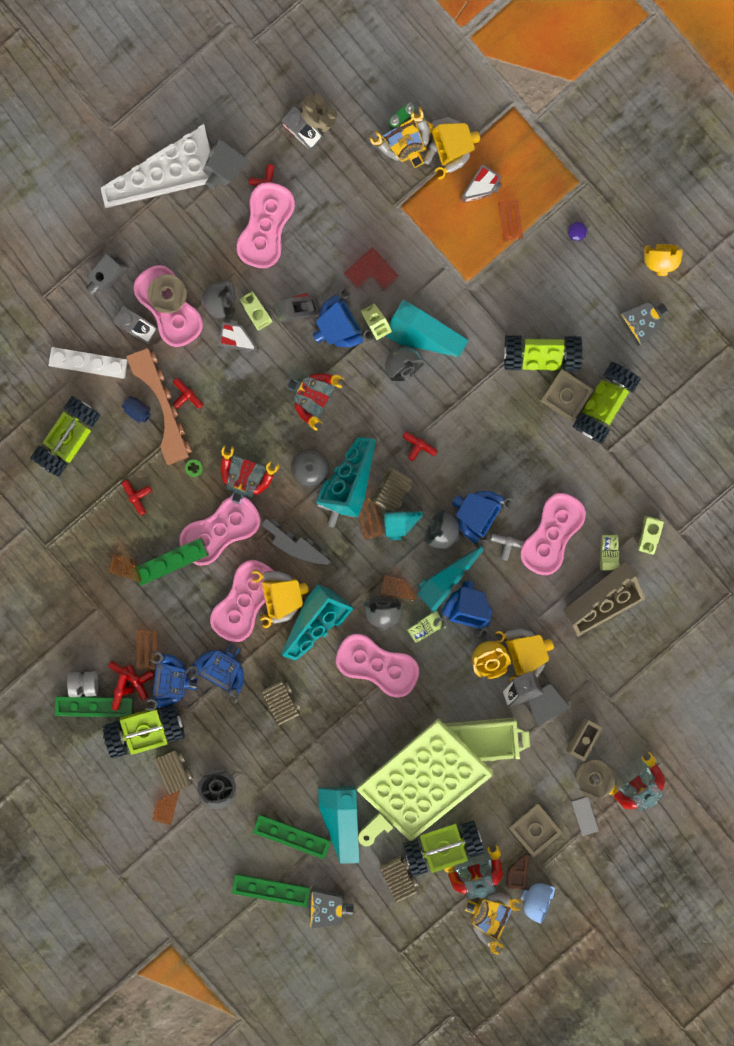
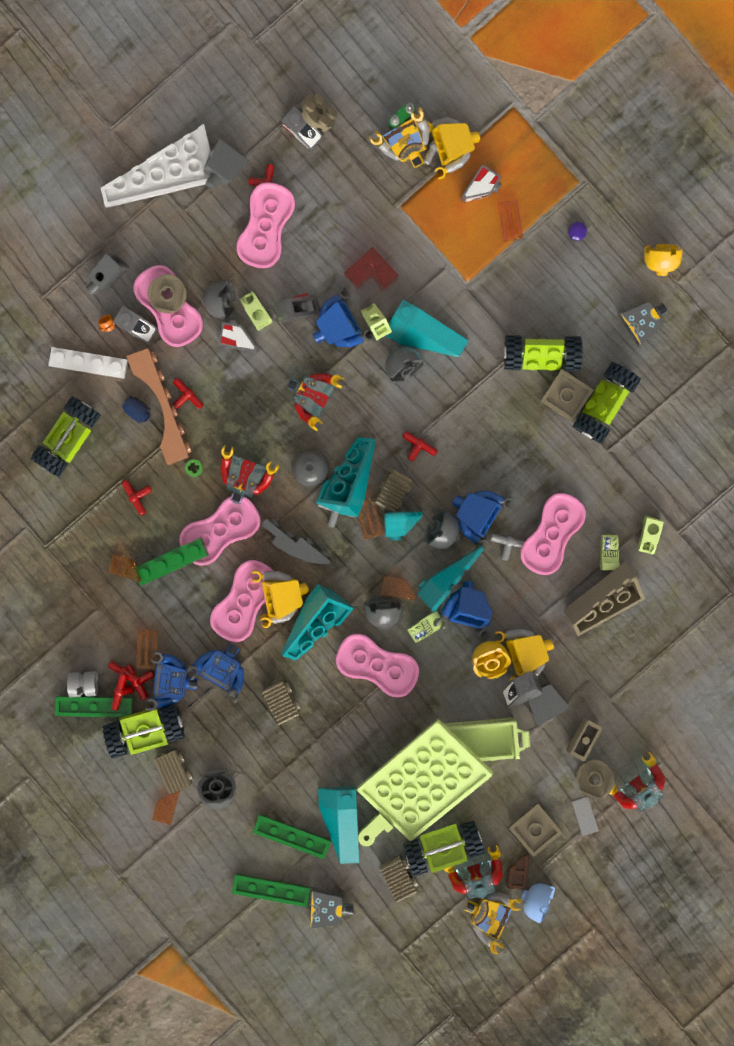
none -> orange plate [98,314,115,332]

